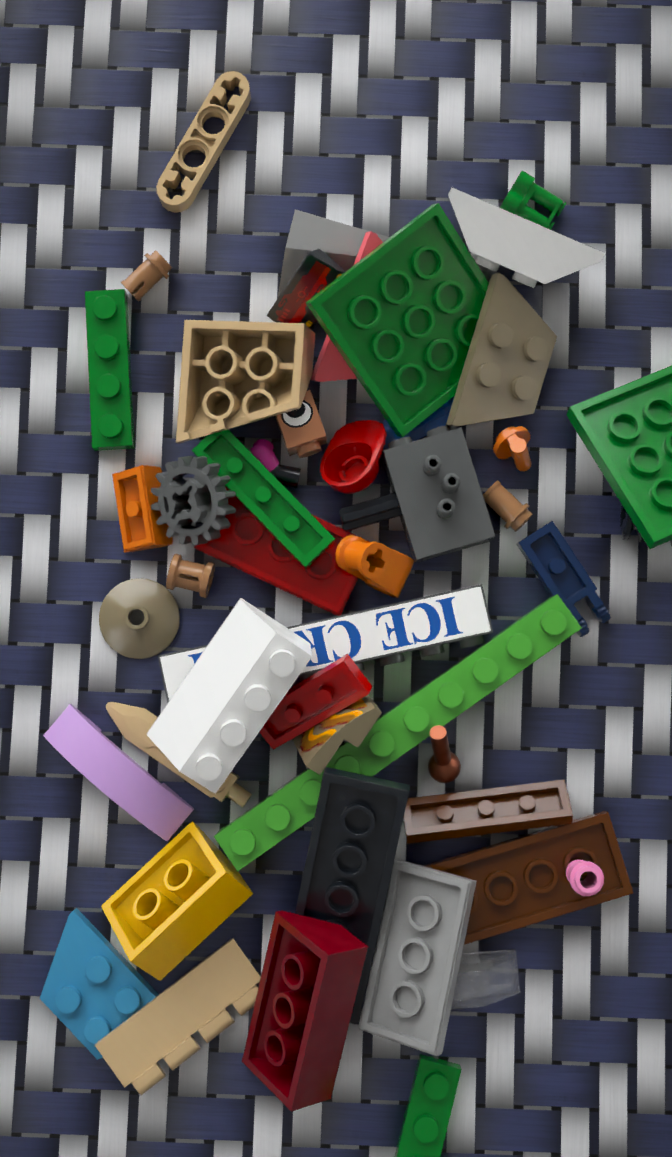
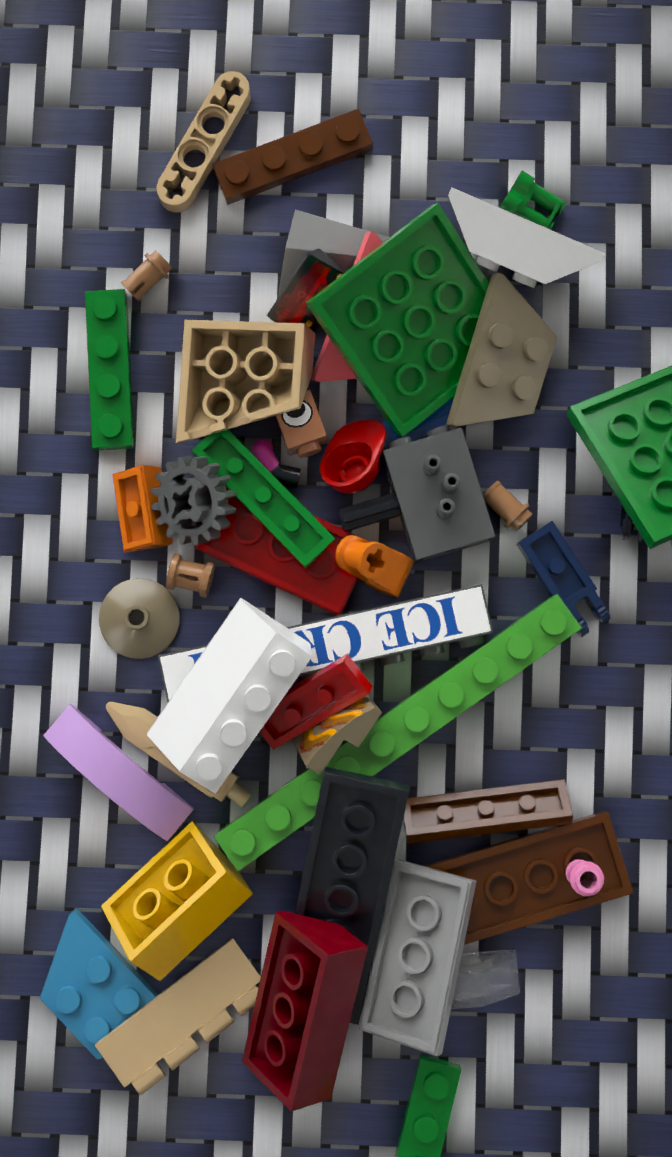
copper bar [428,725,461,783] -> none
orange plate [493,426,532,471] -> none
none -> reddish brown plate [212,108,373,205]

